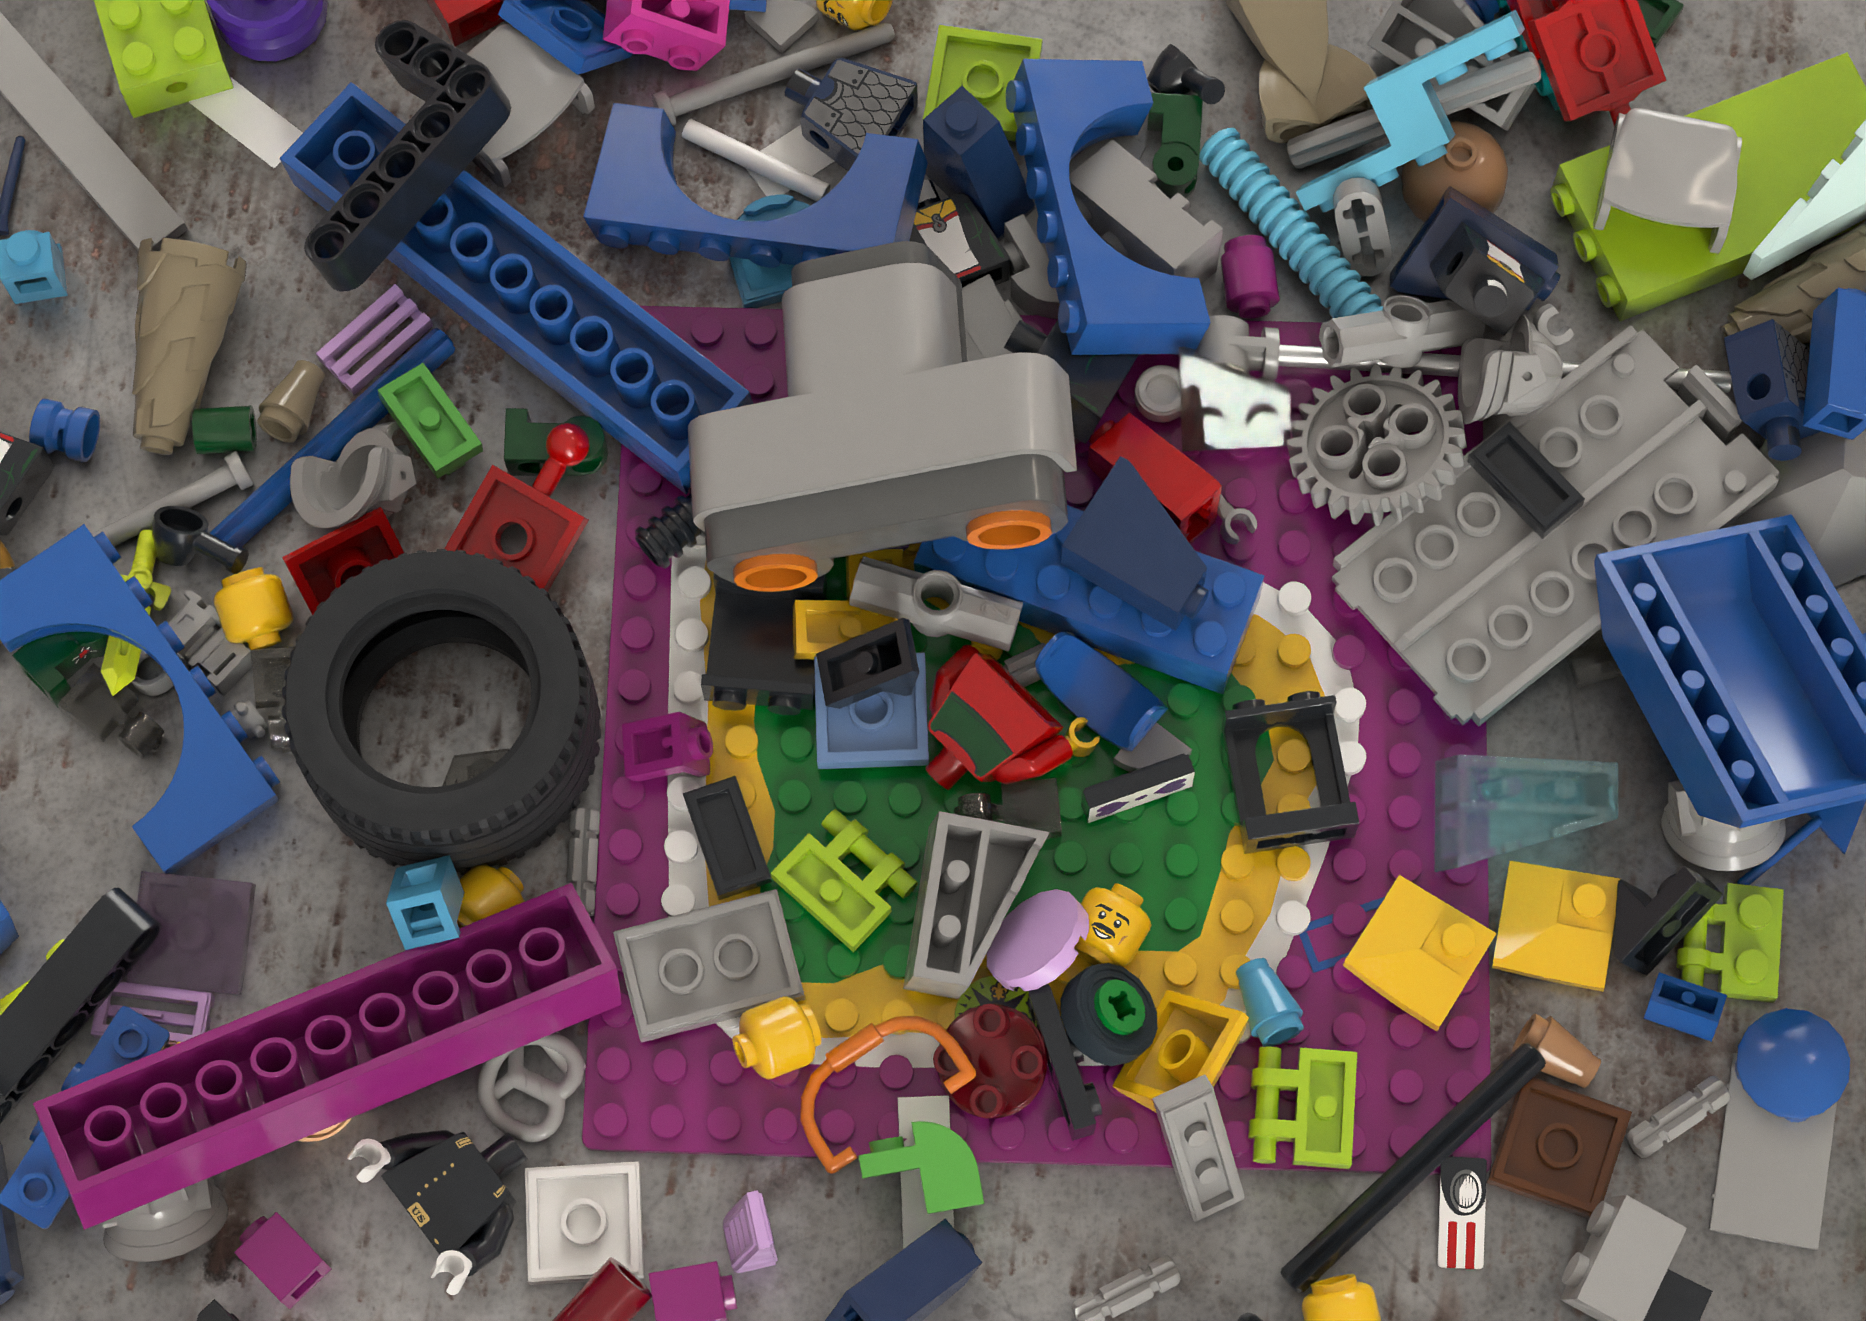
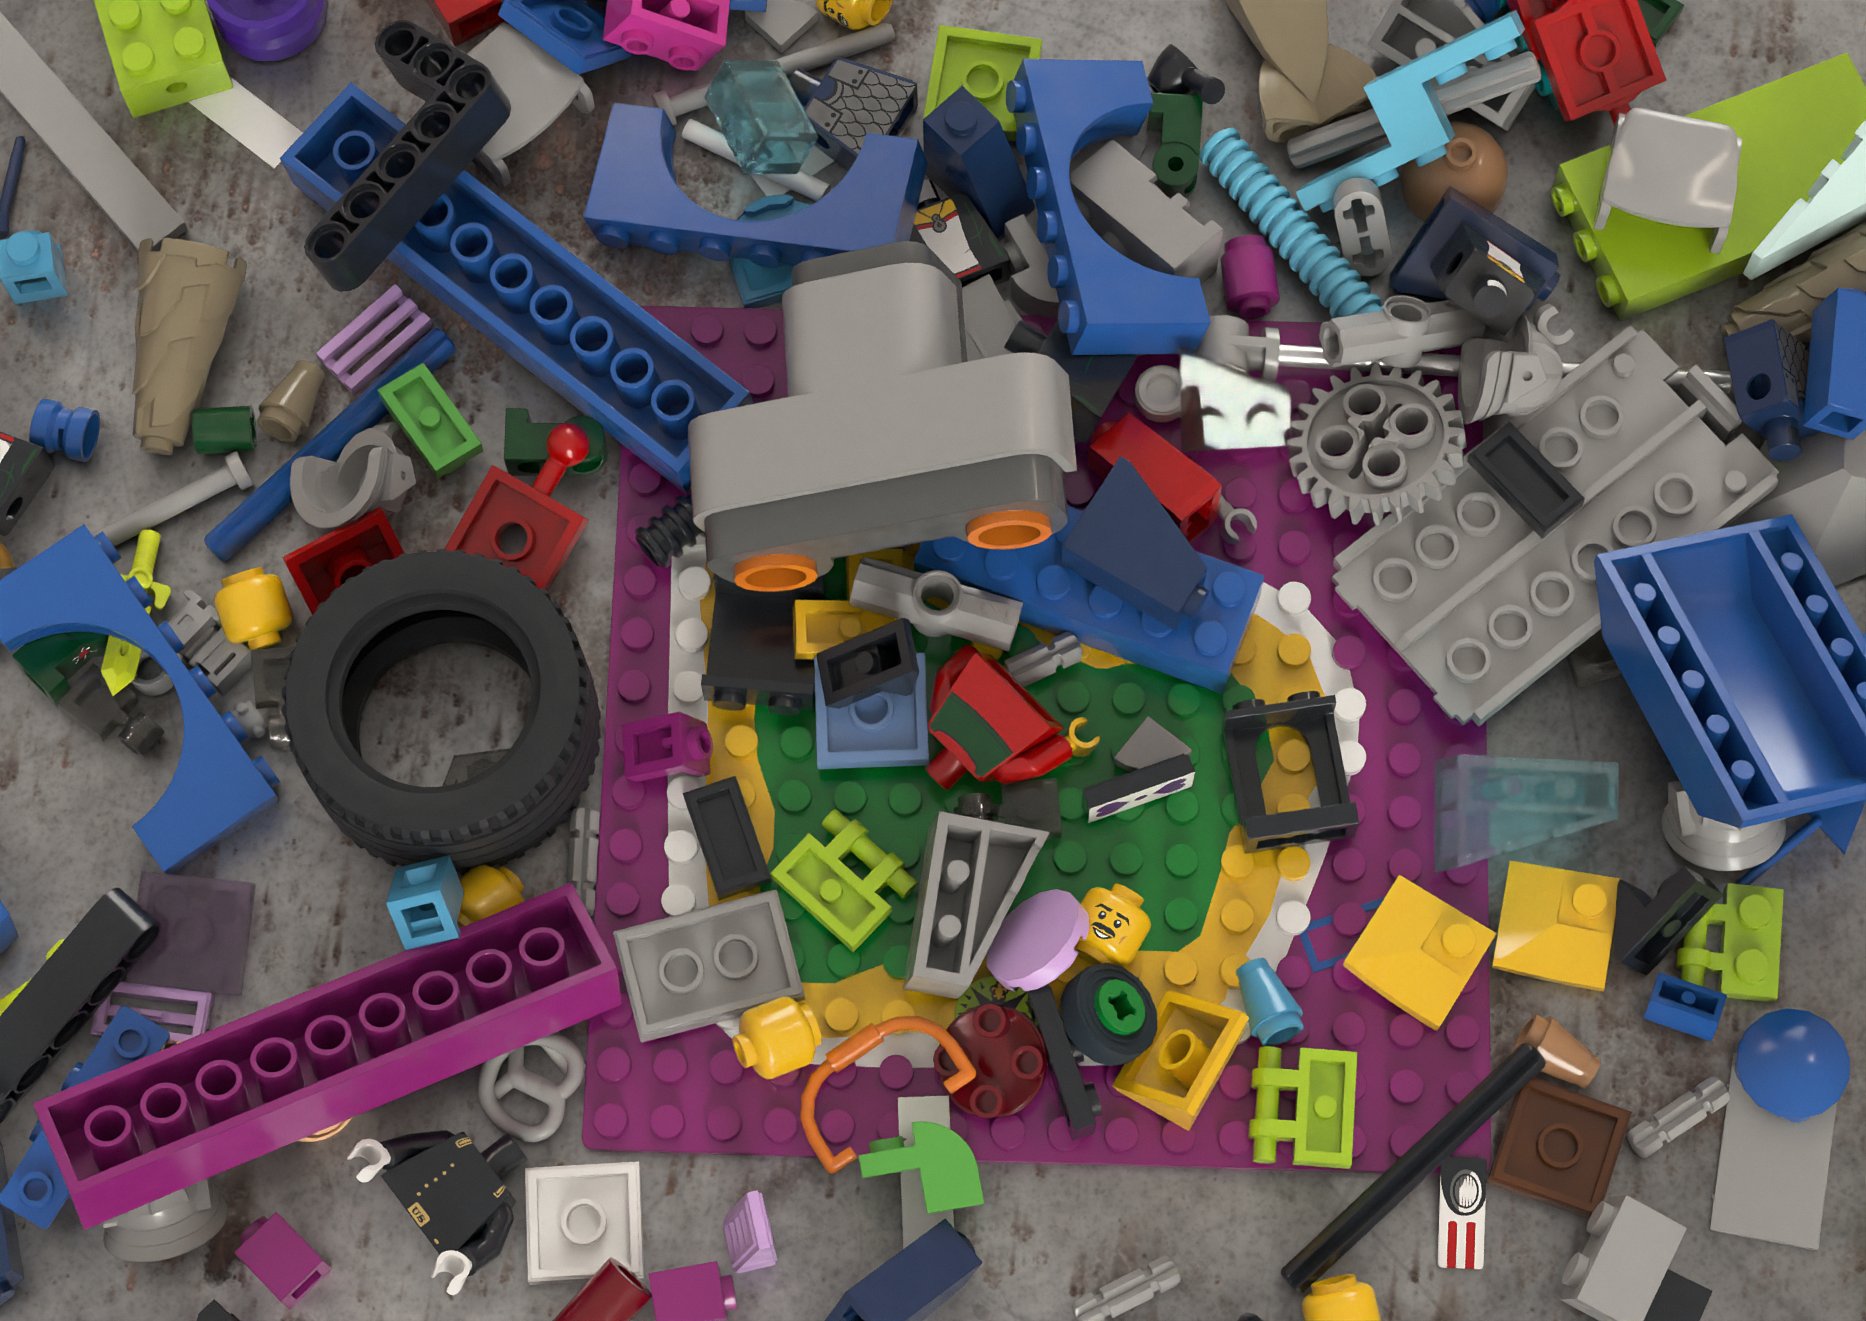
black bar [152,506,249,574] -> none
blue piece [1035,632,1168,752] -> none
light grey tile [1152,1074,1245,1222] -> none
none -> clear light blue brick [704,59,818,174]

